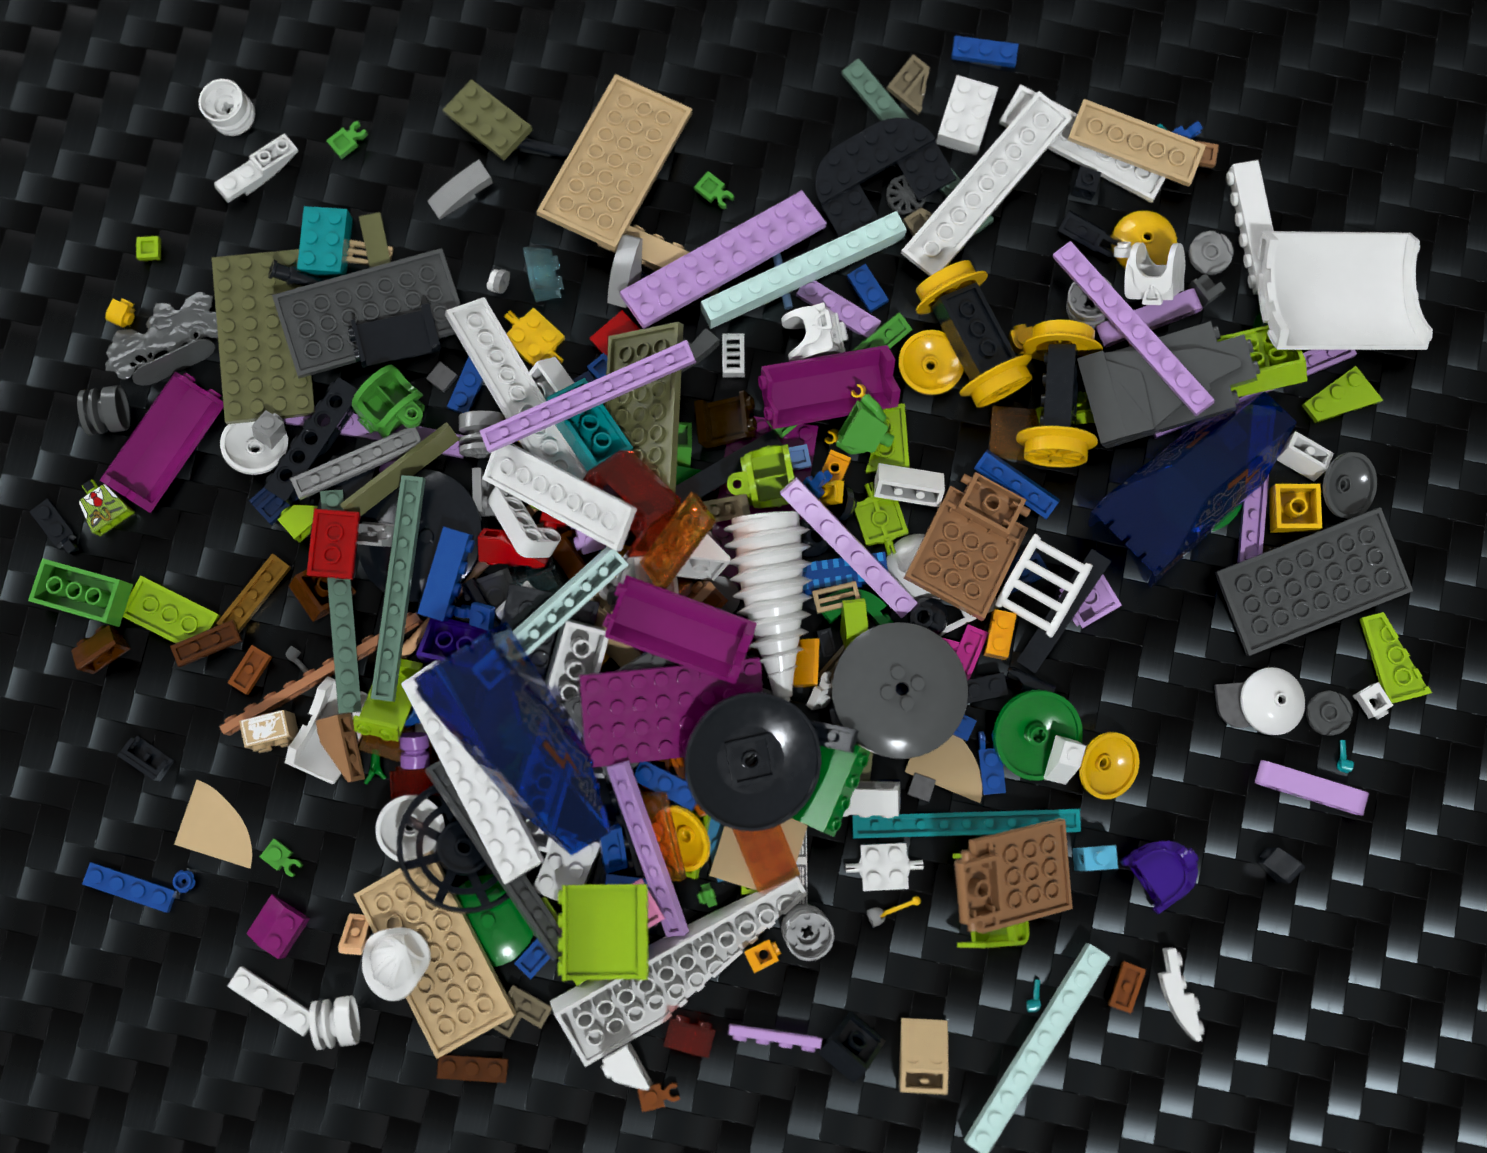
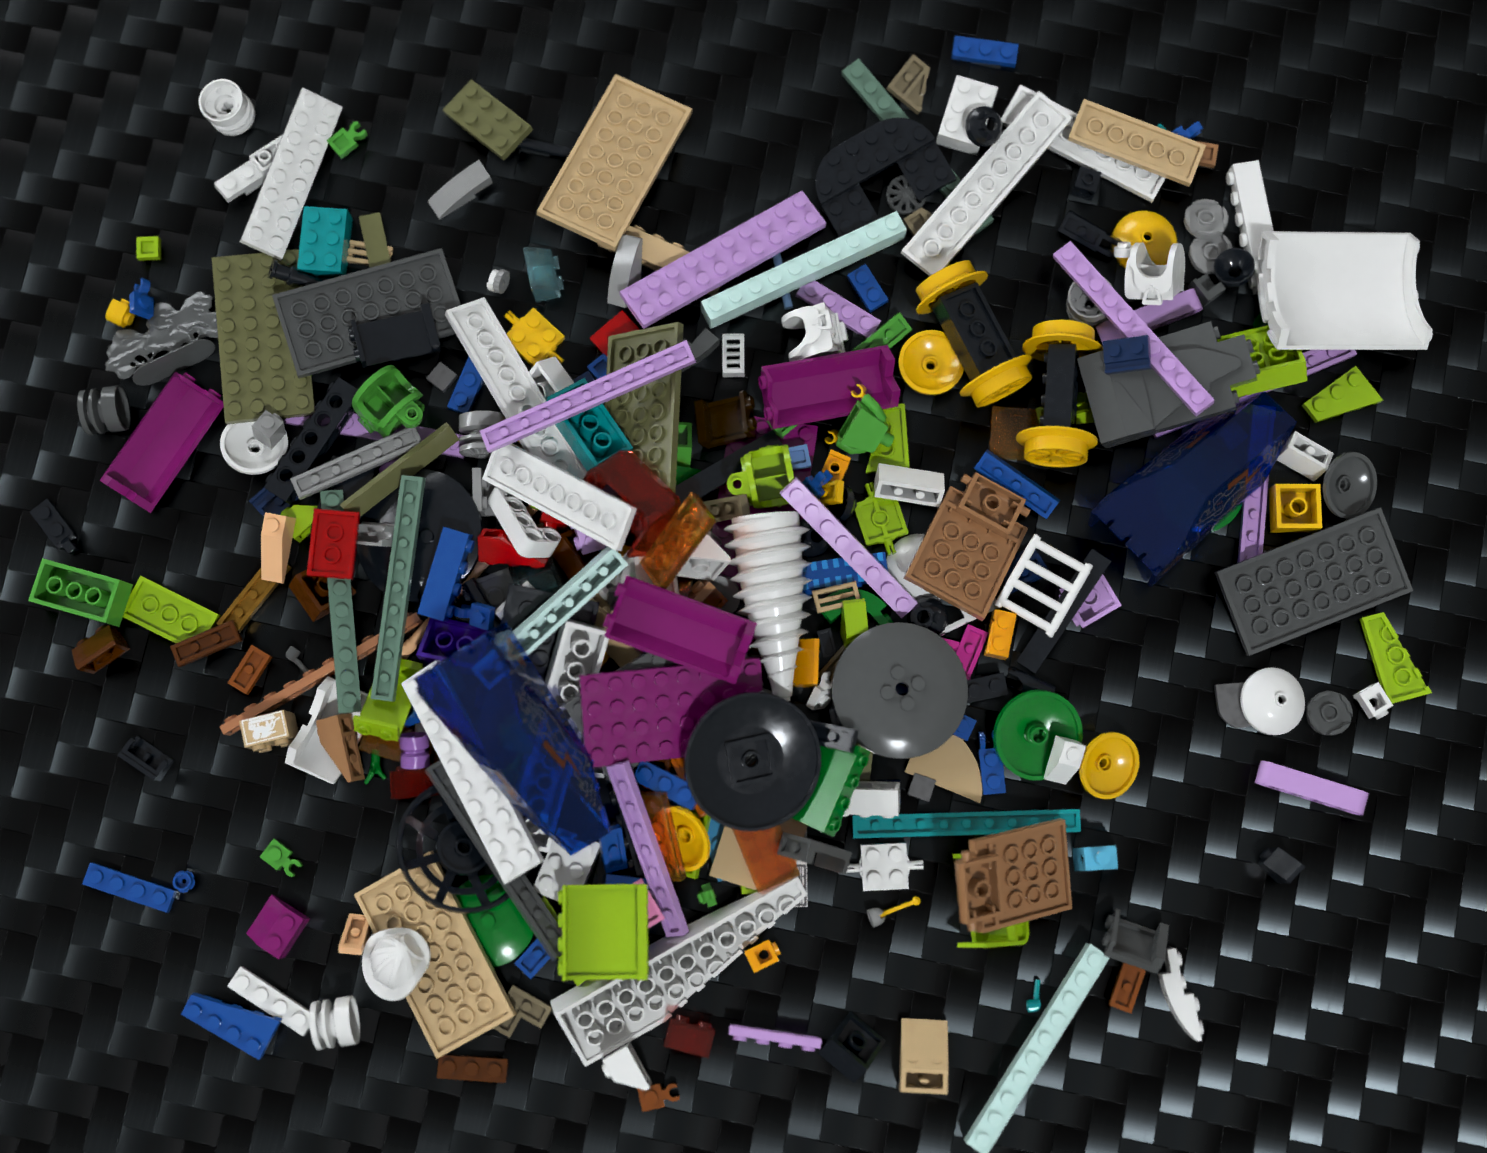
torso [79,480,135,536] -> none
tan sticker [174,780,252,868] -> none
white dish [376,795,445,861] -> none
bright green plate [694,171,734,209] -> none
light grey wheel [781,904,834,961] -> none
yellow plate [1008,324,1033,354] -> none
dark purple animal [1119,841,1199,914] -> none
teal hand [1337,740,1354,773] -> none
none -> blue plate [129,278,154,320]
none -> blue wing [181,992,282,1060]
none -> white plate [240,88,343,261]
none -> light nougat slope [261,512,296,584]
none -> dark grey panel [777,832,852,874]
none -> black piece [965,106,1003,147]
none -> dark grey panel [1102,908,1169,974]
none -> dark blue plate [1103,335,1152,375]
none -> light grey tile [1184,199,1229,239]
none -> black piece [1214,248,1255,287]

